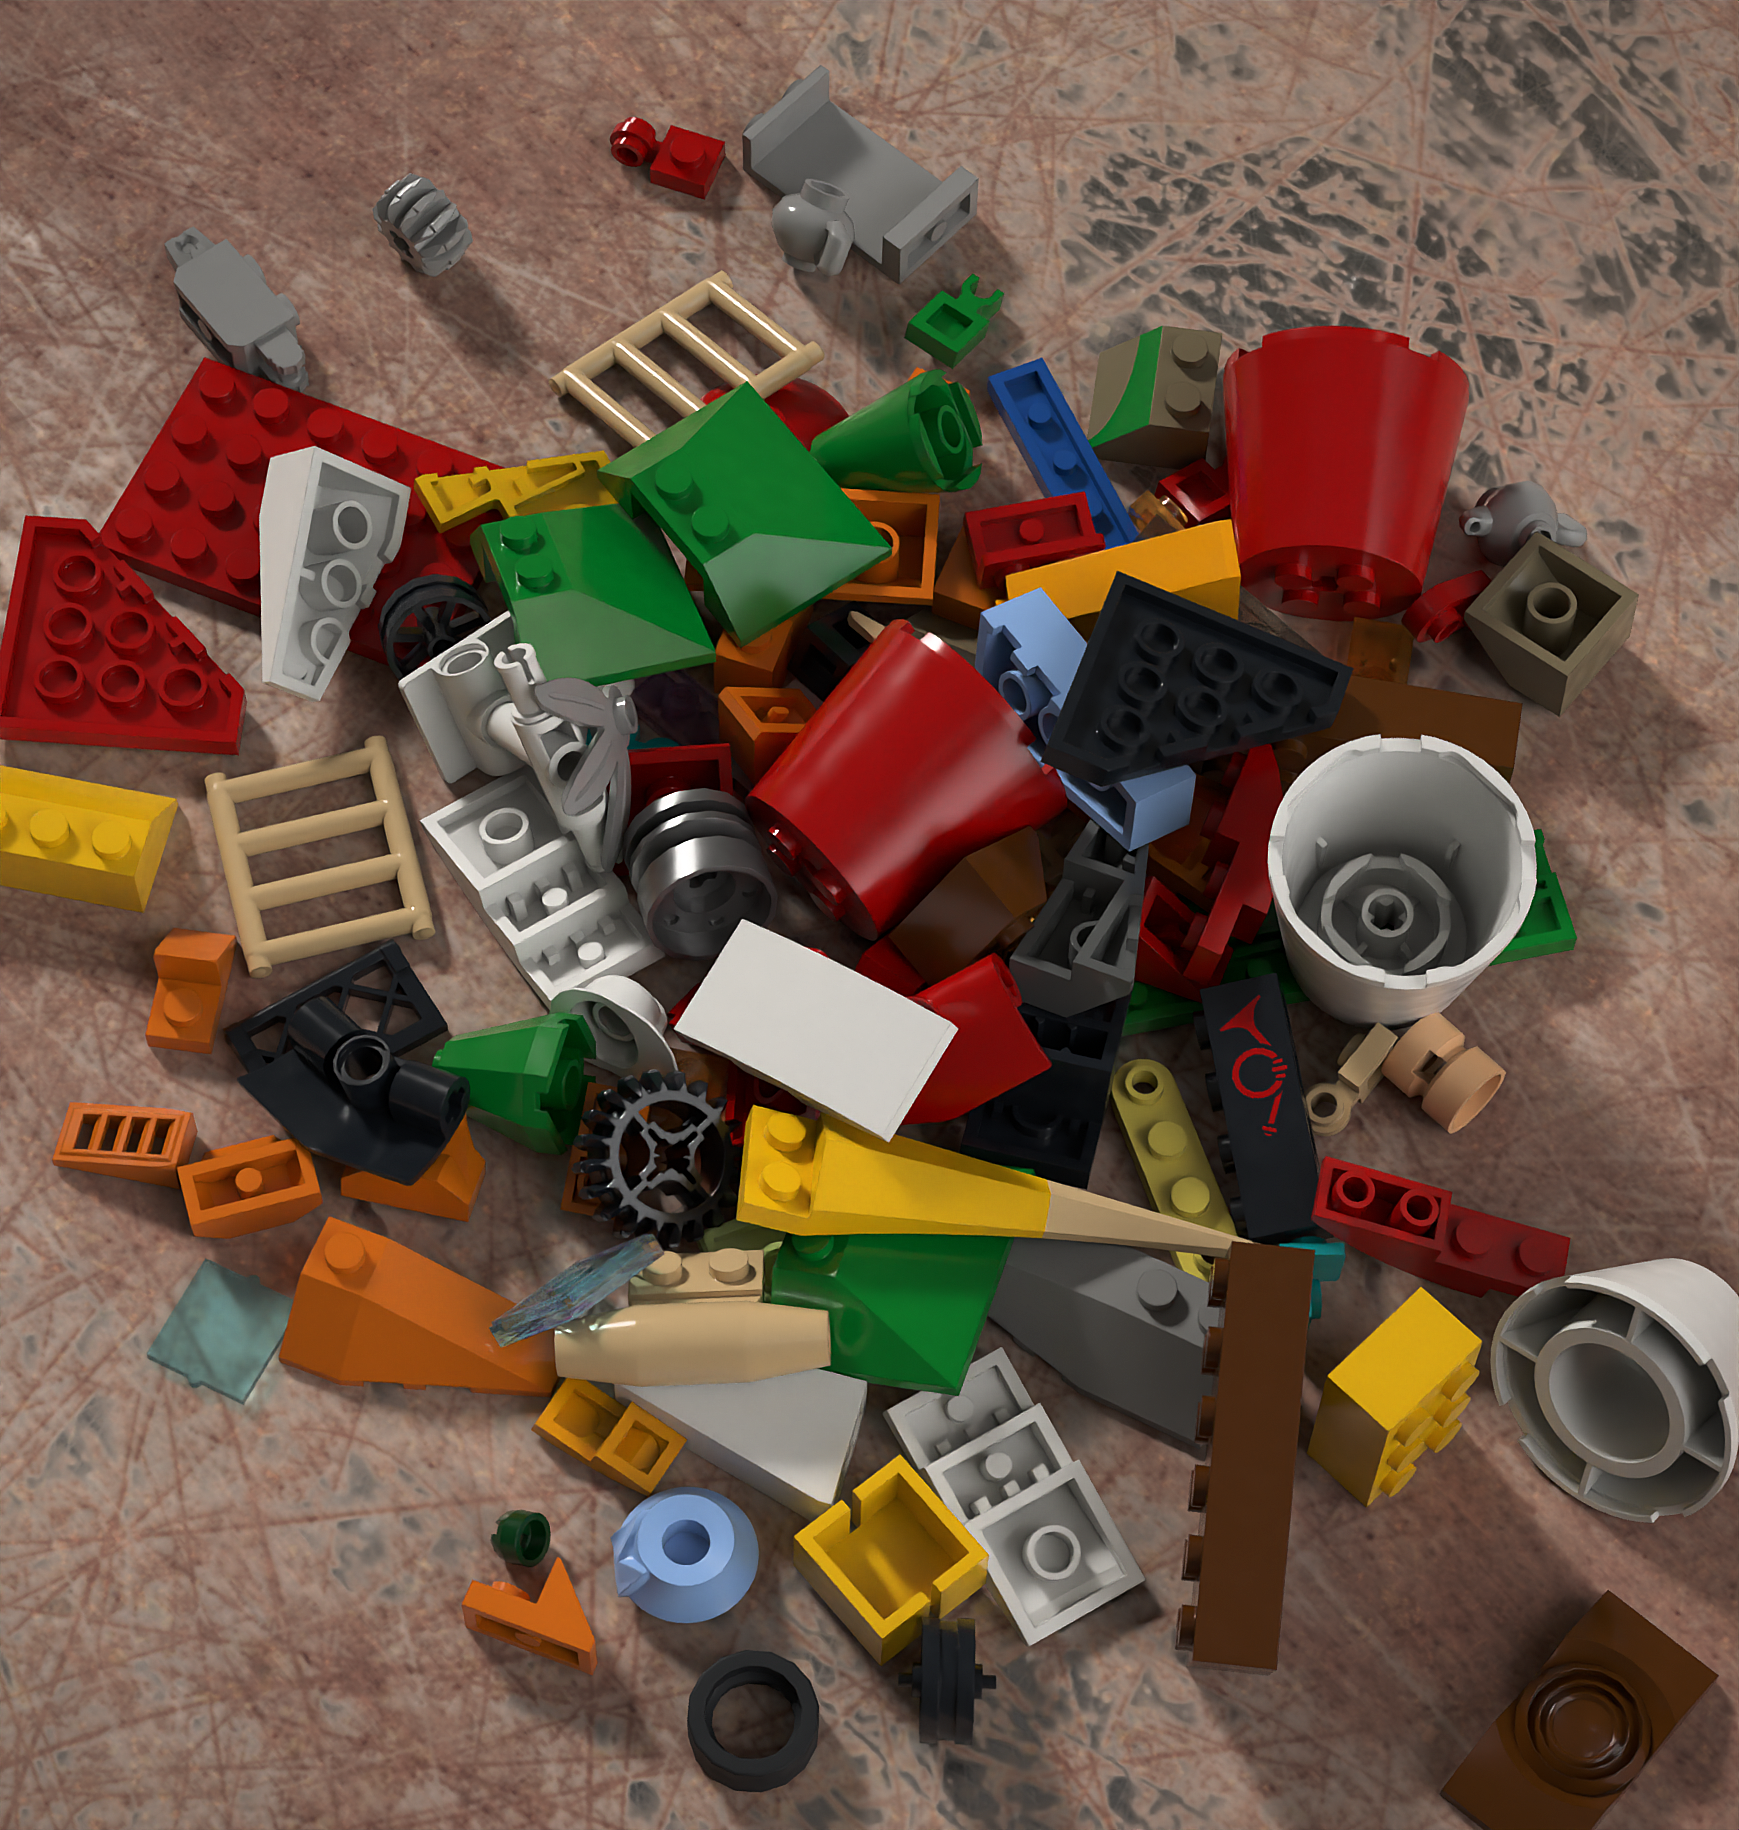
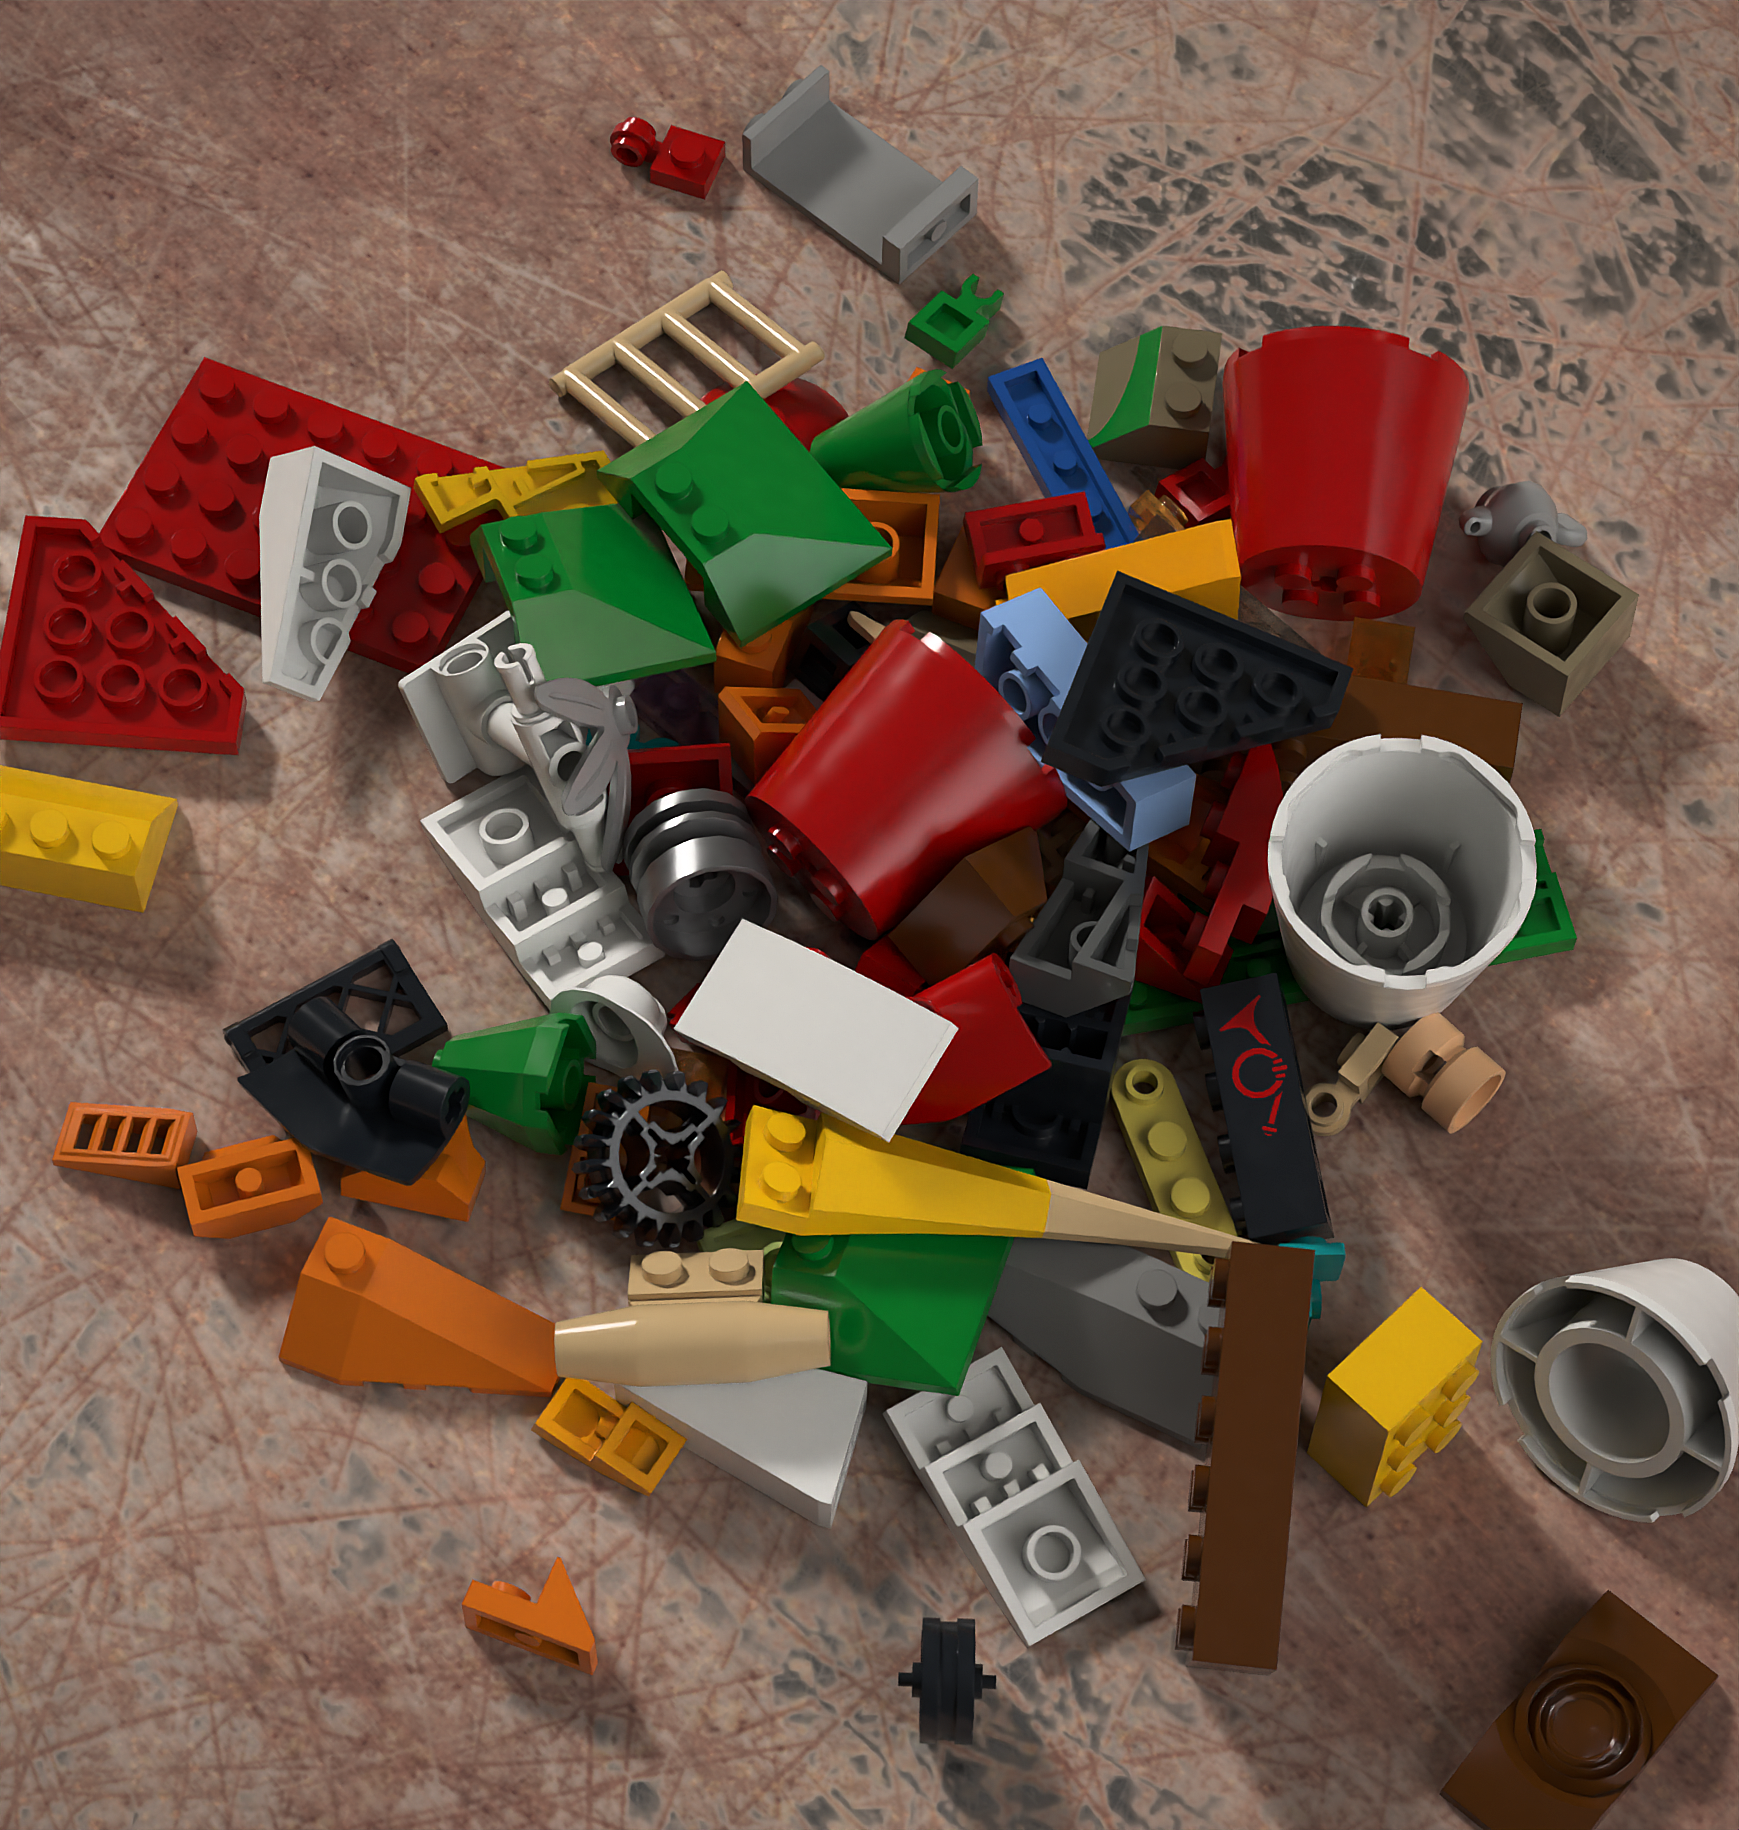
orange slope [145,928,237,1055] -> none
clear light blue piece [146,1258,293,1405] -> none
light grey hinge [164,226,309,393] -> none
tan bar [204,736,435,978] -> none
light grey gear [372,173,473,277] -> none
black wheel [378,574,492,681] -> none
clear light blue tile [489,1234,665,1348] -> none
dark green hinge [490,1510,551,1567] -> none
light blue piece [610,1487,759,1623] -> none
black tyre [687,1650,819,1793] -> none
light grey piece [771,179,855,276] -> none
yellow piece [793,1454,989,1666] -> none
red slope [1311,1156,1571,1298] -> none
red plate [1401,570,1492,643] -> none

